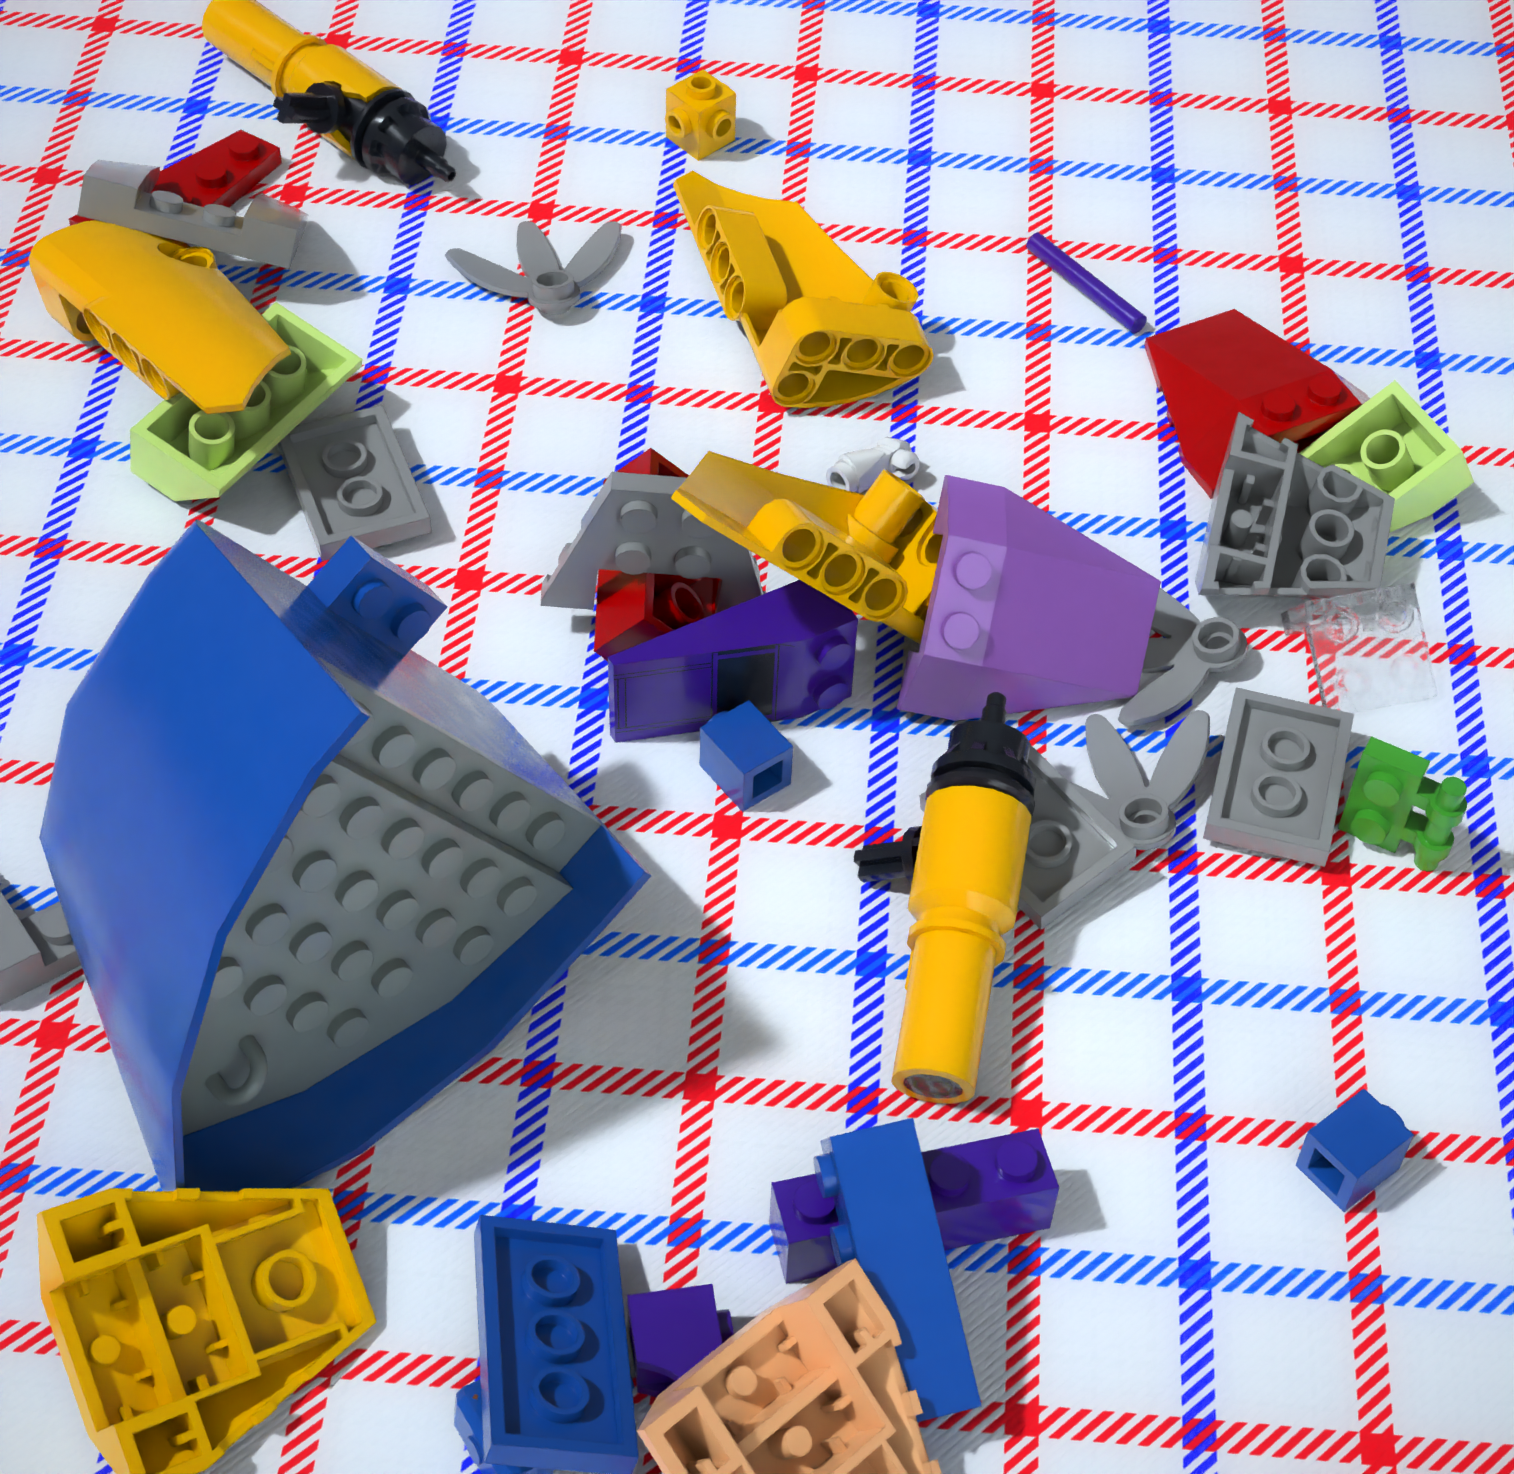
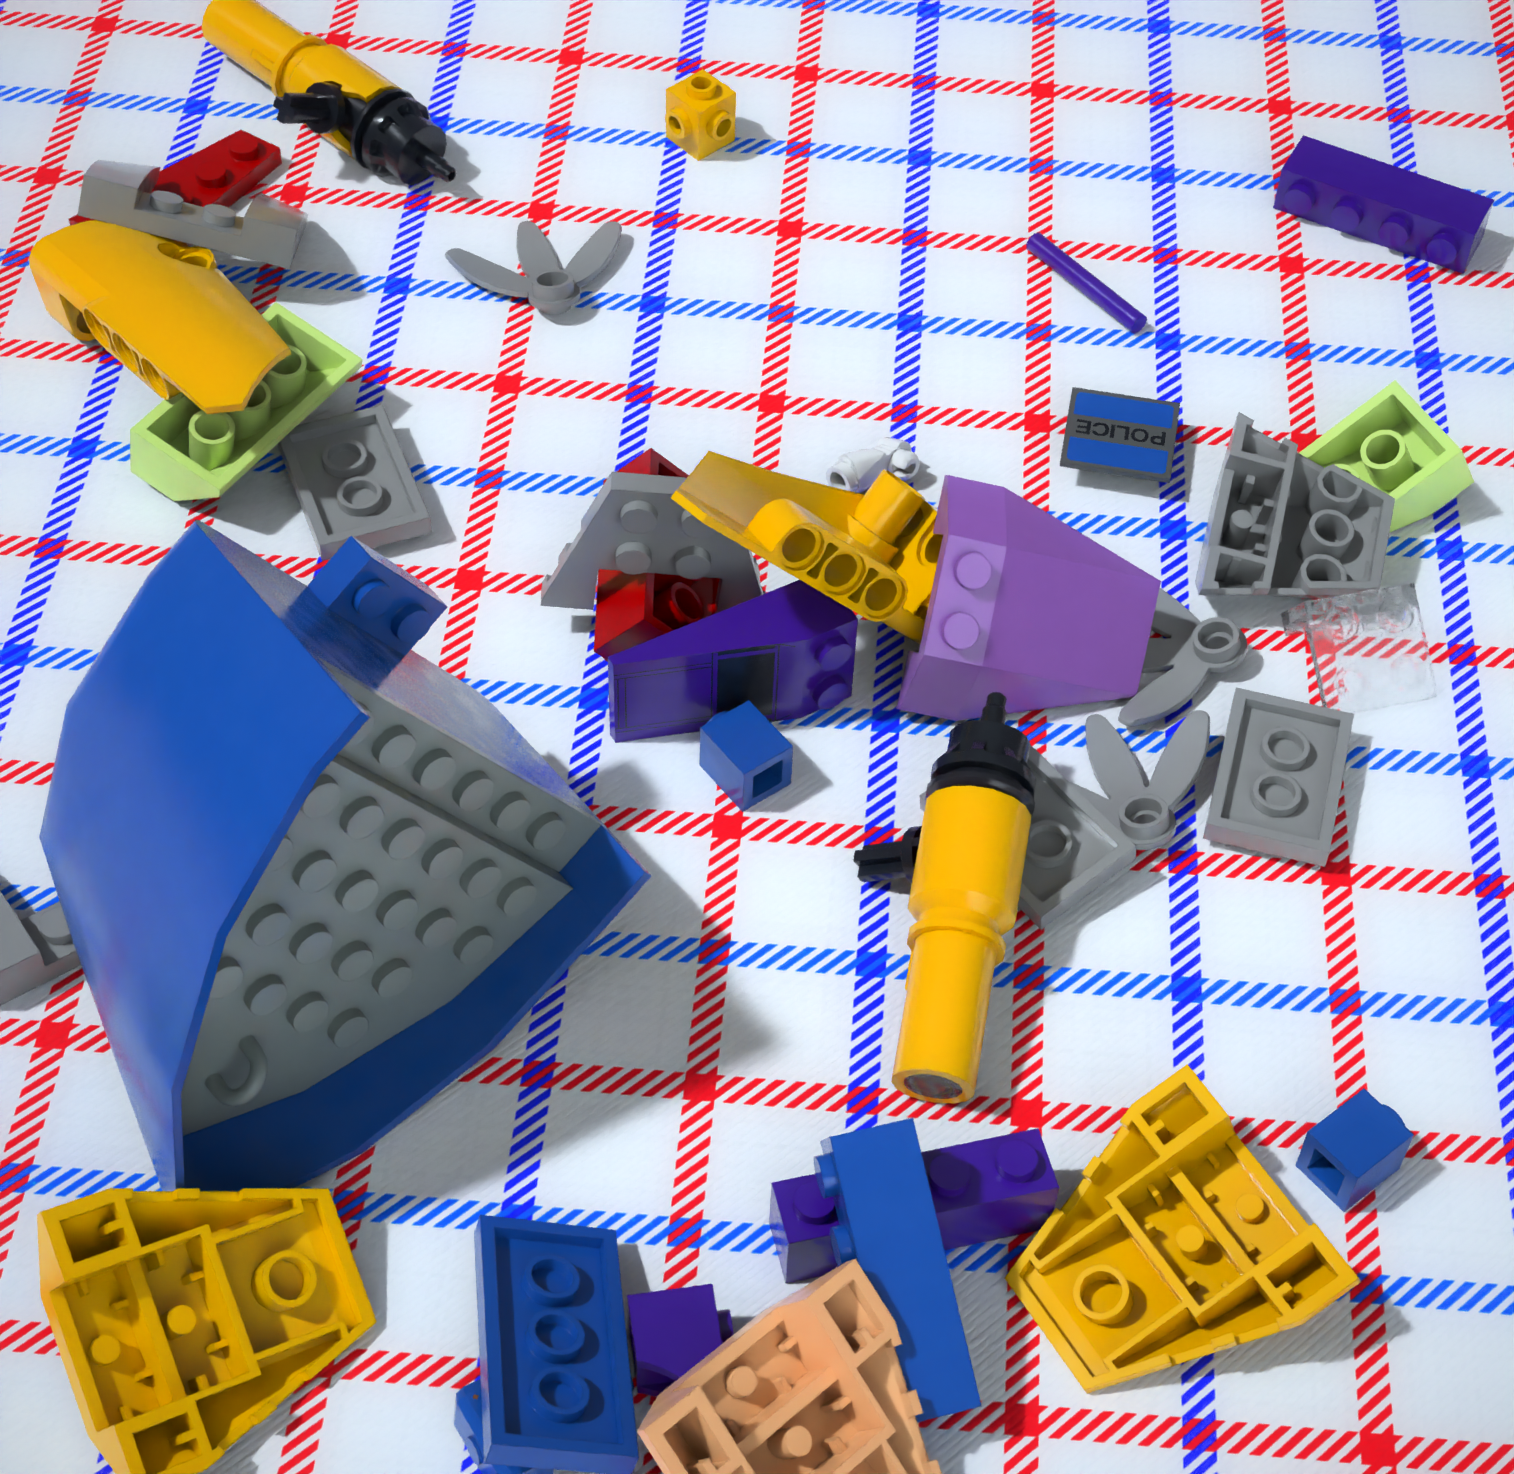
yellow panel [673,171,934,408] -> none
red wedge [1144,309,1370,499] -> none
bright green plate [1338,736,1467,872] -> none
none -> yellow wedge [1005,1064,1360,1393]
none -> piece [1059,387,1180,483]
none -> dark purple brick [1273,135,1494,274]

